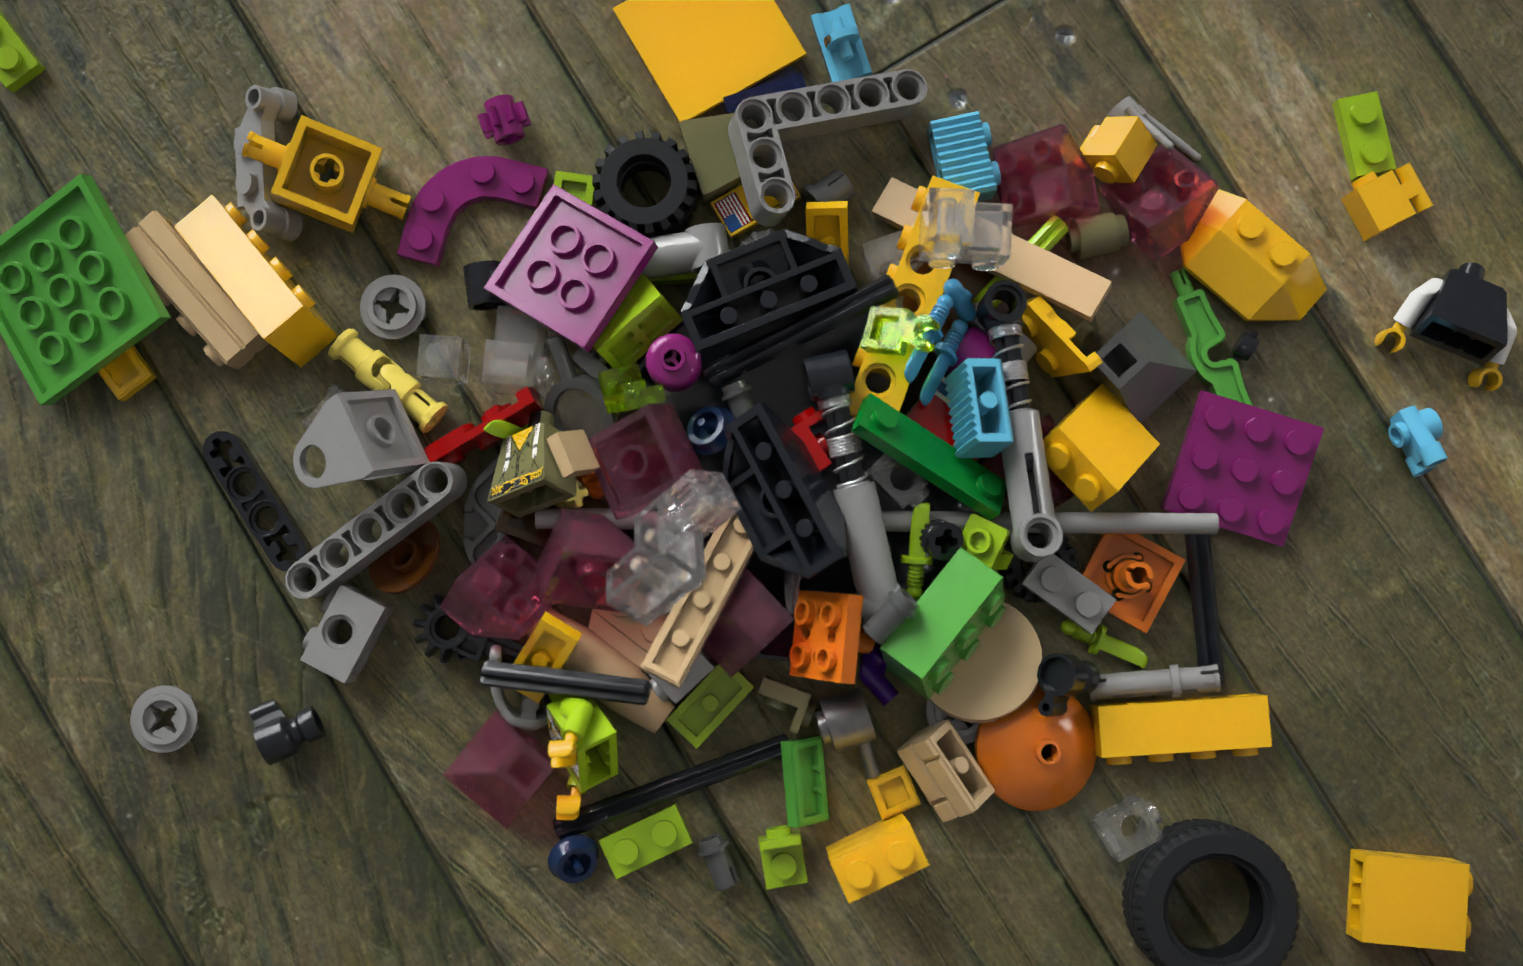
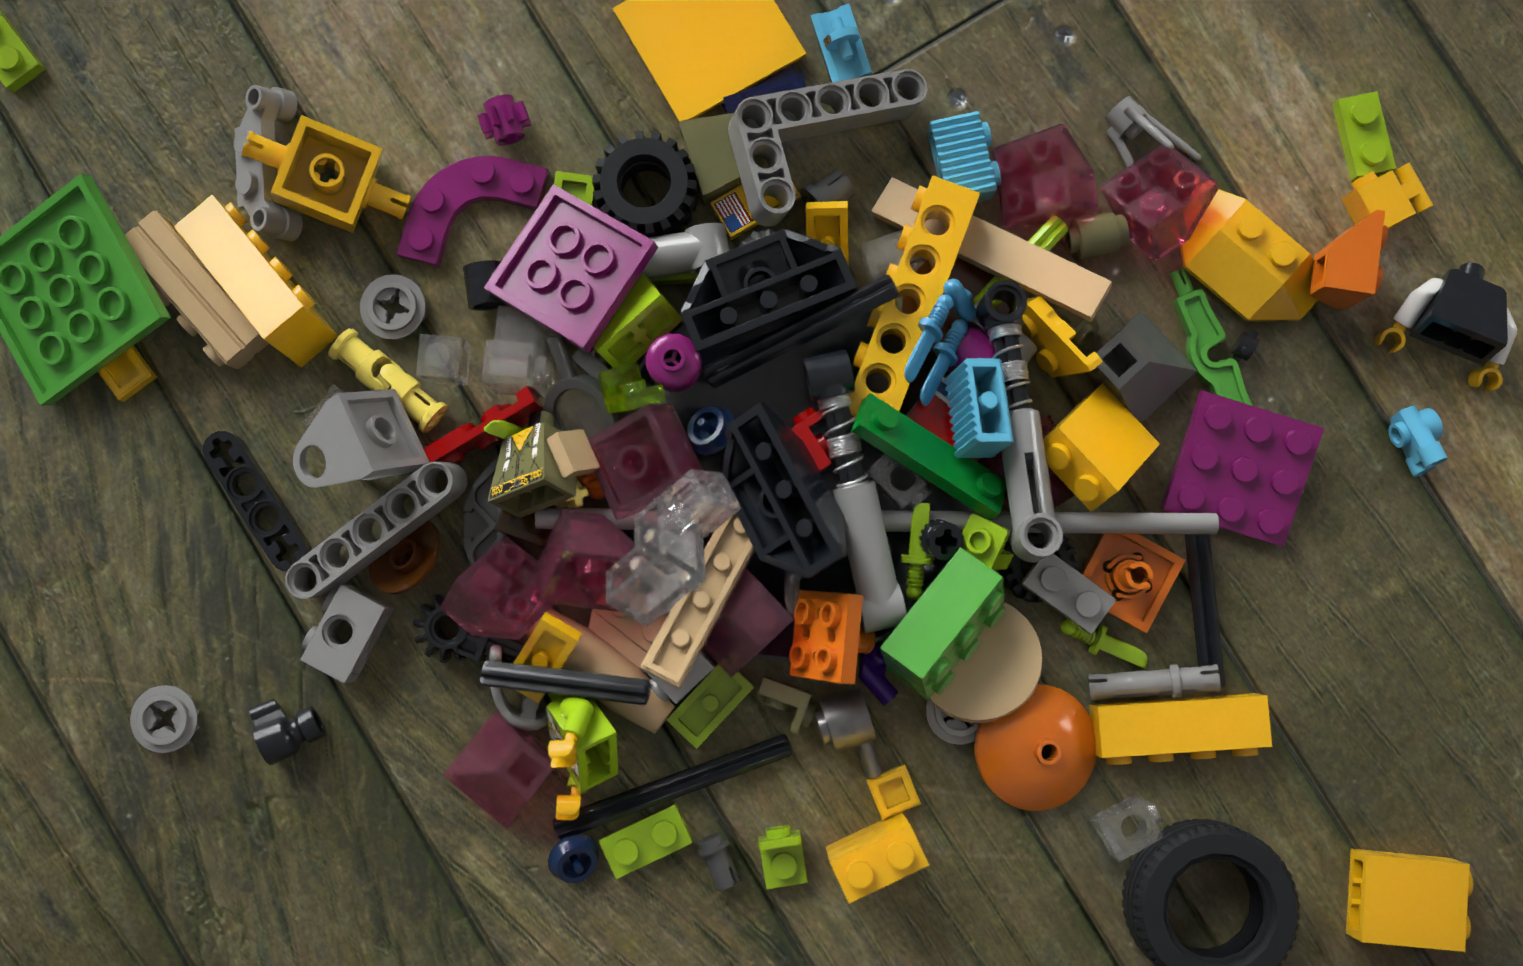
dark grey pin [721,379,755,420] -> none
bright green plate [780,735,829,828] -> none
clear neon green plate [860,306,940,356] -> none
dark grey pin [862,588,919,645] -> none
tan brick [897,719,995,822] -> none
clear brick [918,187,1013,271] -> none
black piece [1037,653,1100,717] -> none
yellow brick [1069,116,1158,184] -> none
none -> orange slope [1309,210,1388,311]

